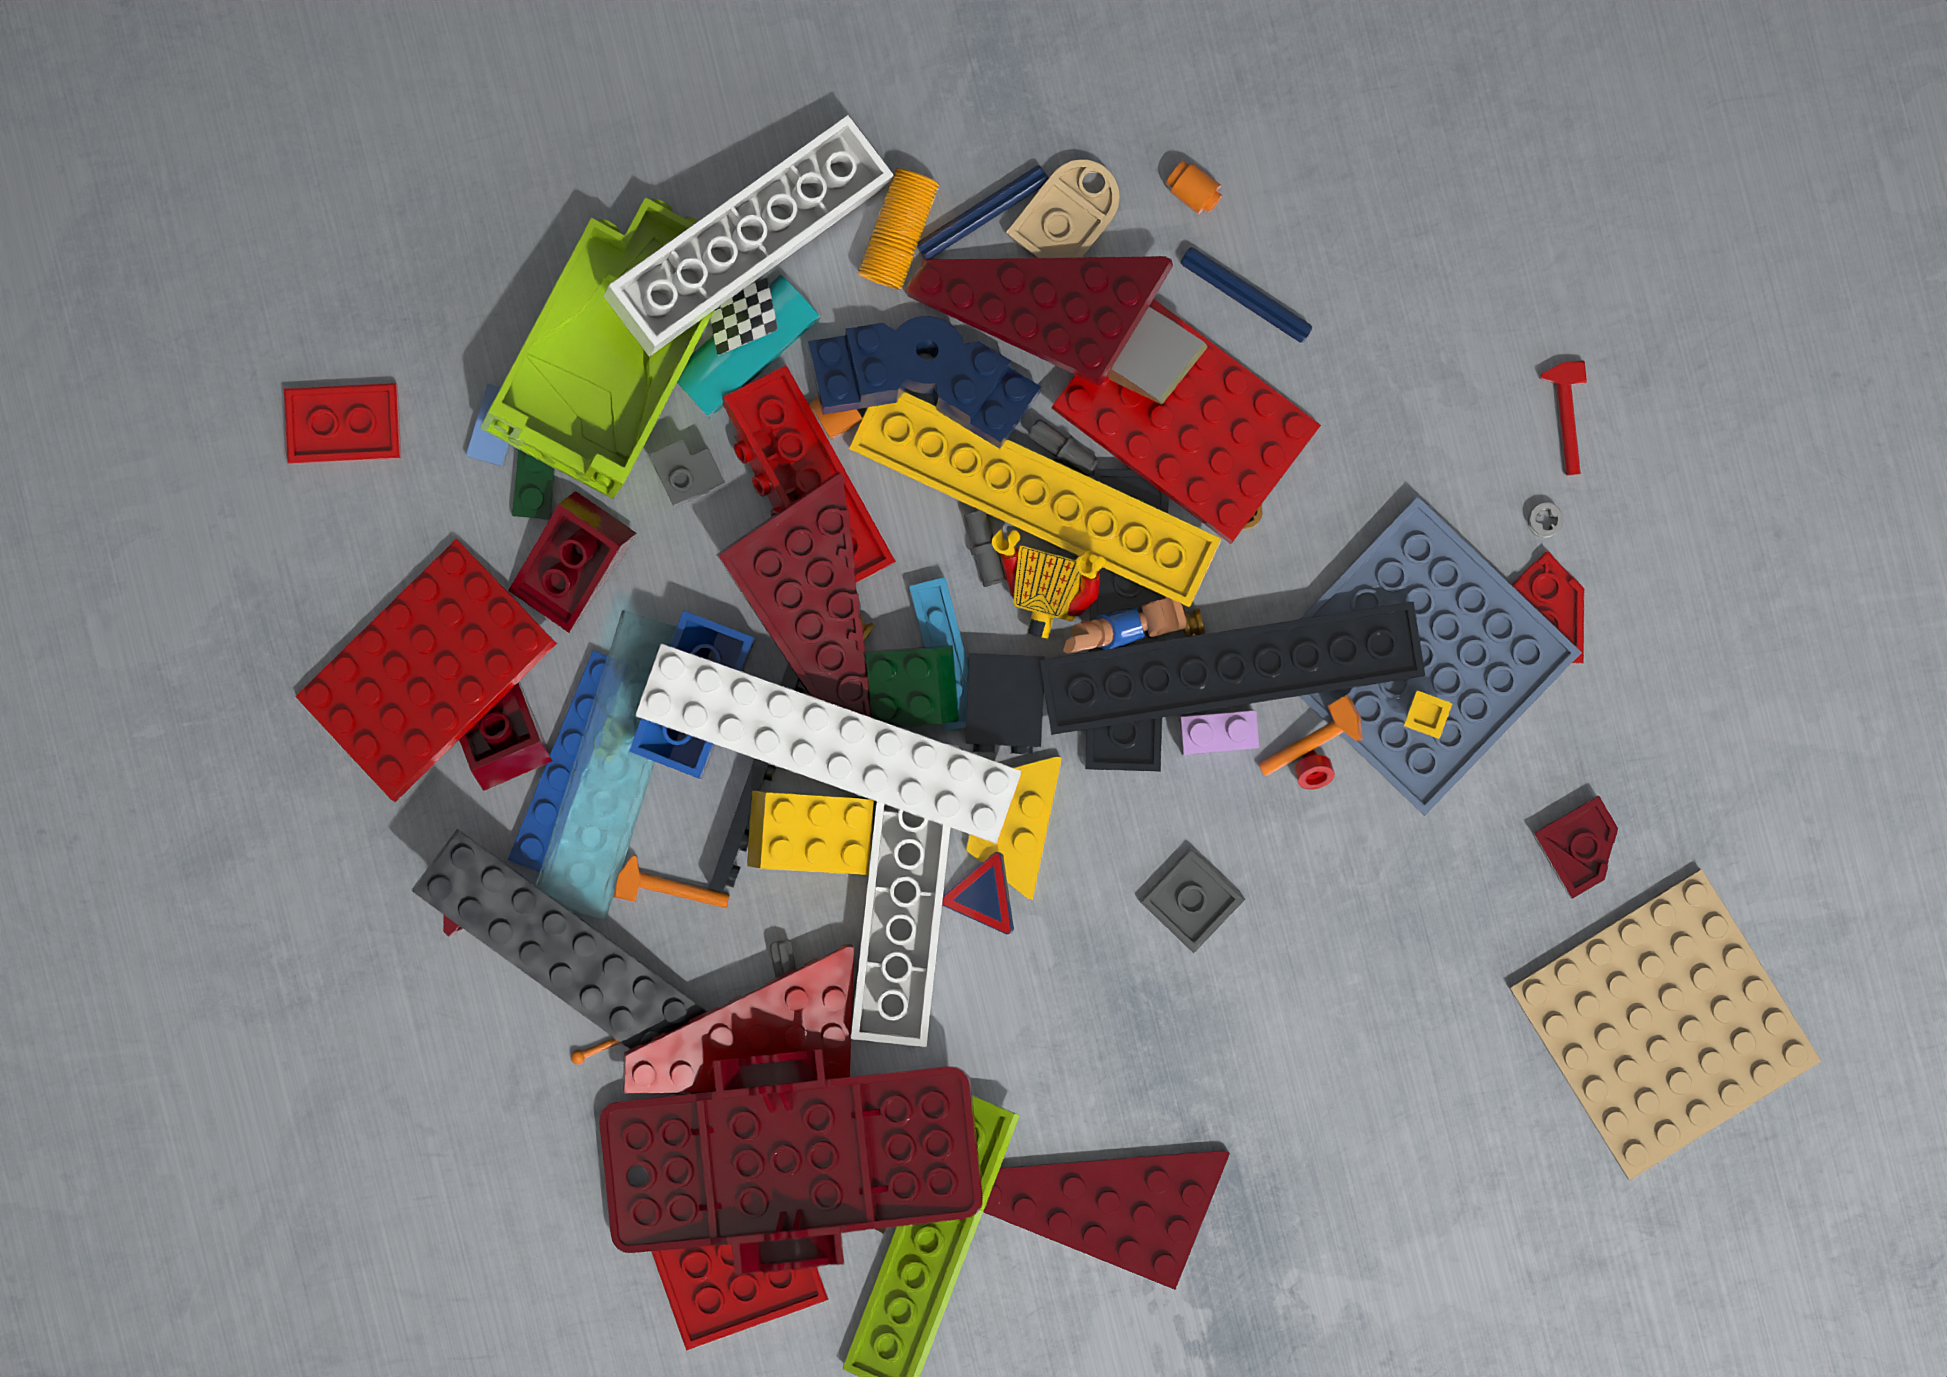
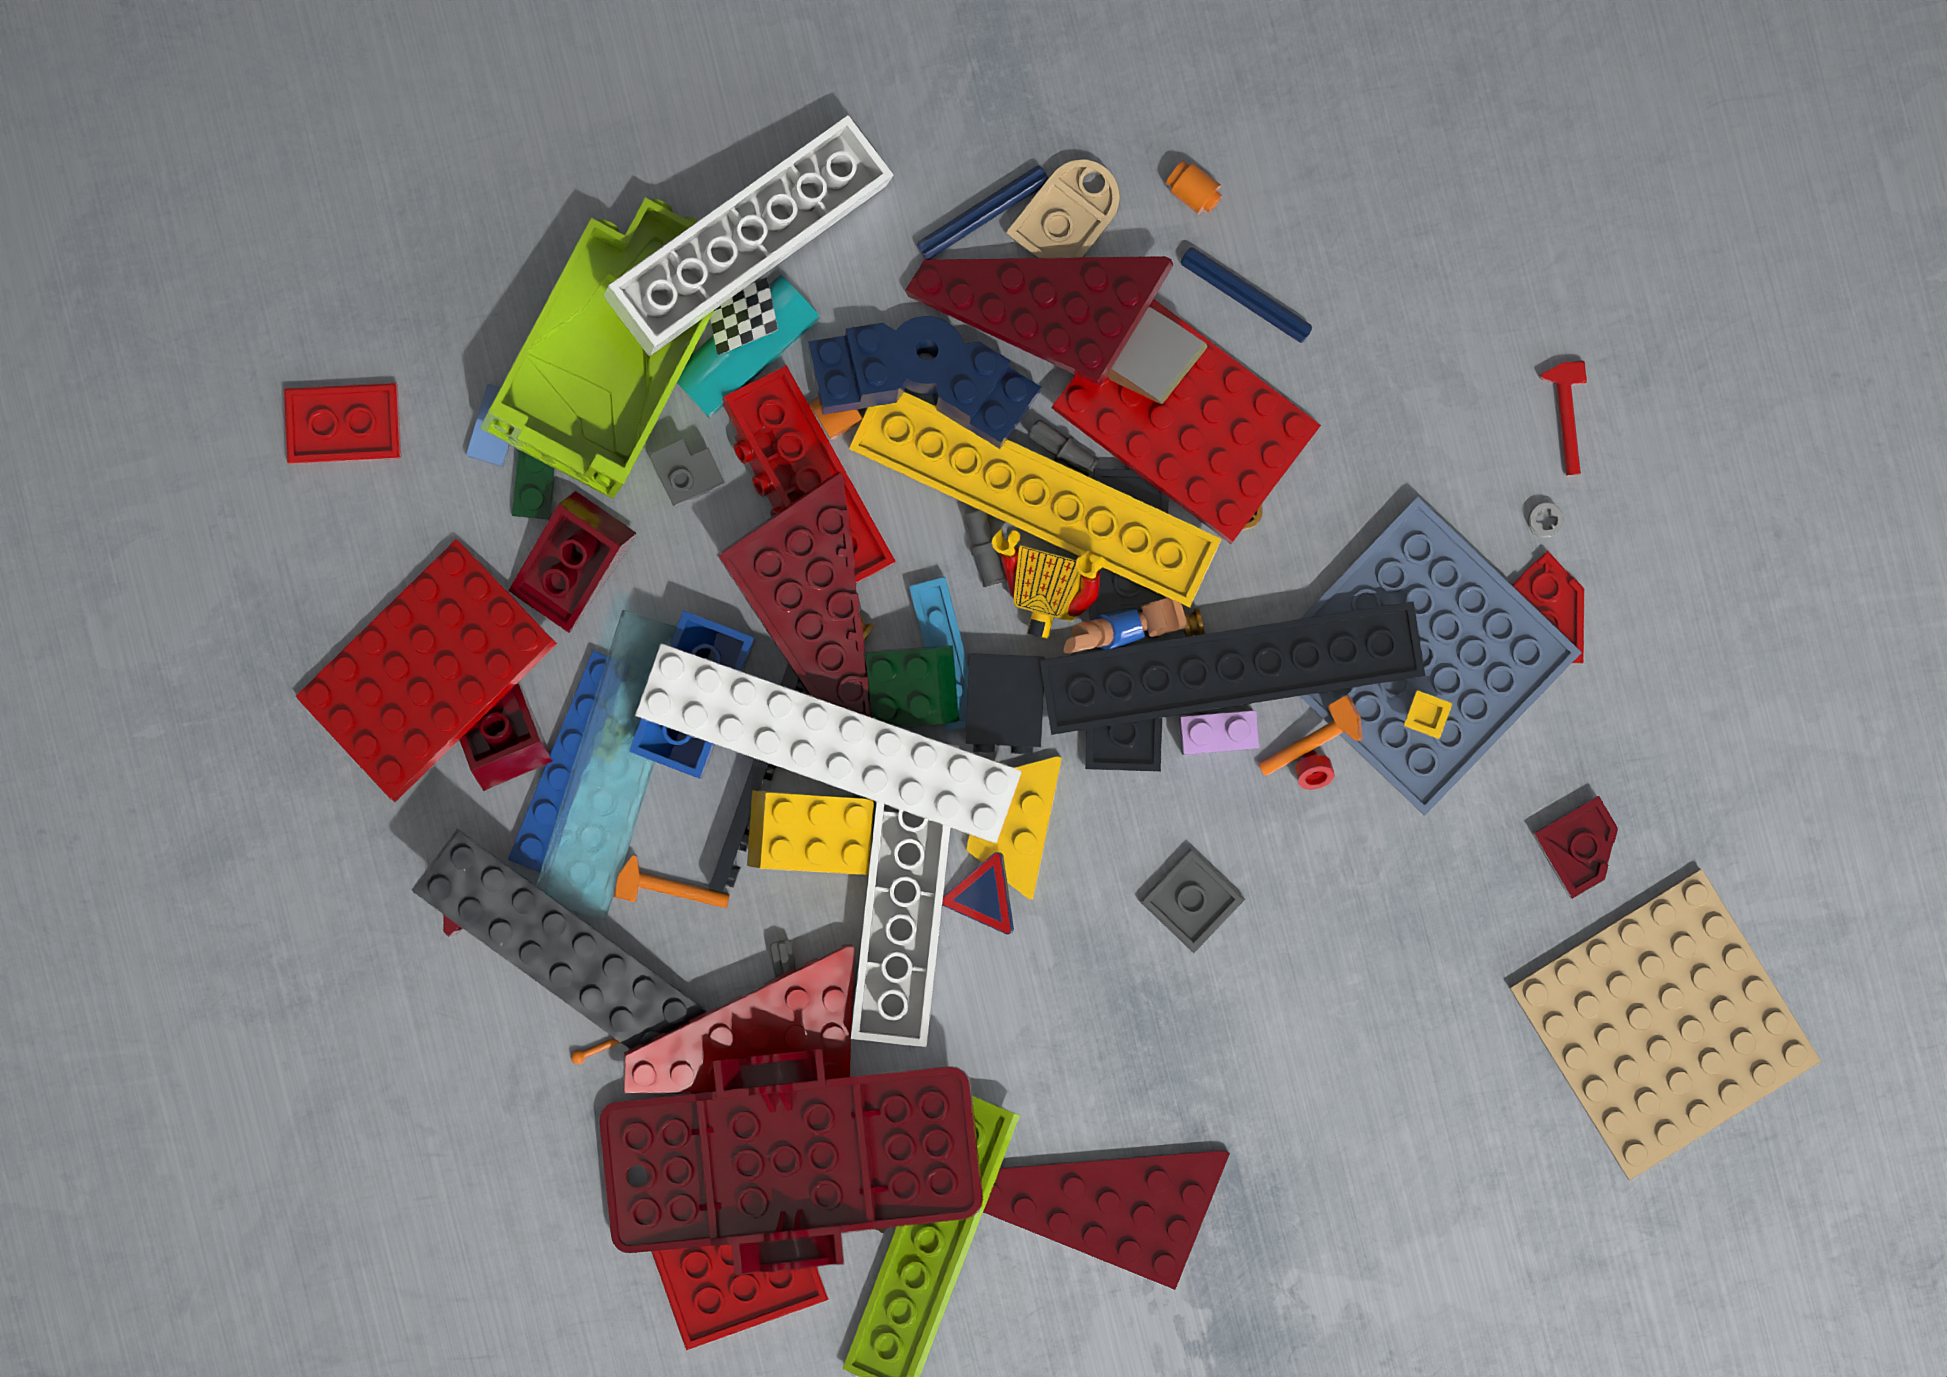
light orange piece [857,168,940,290] -> none

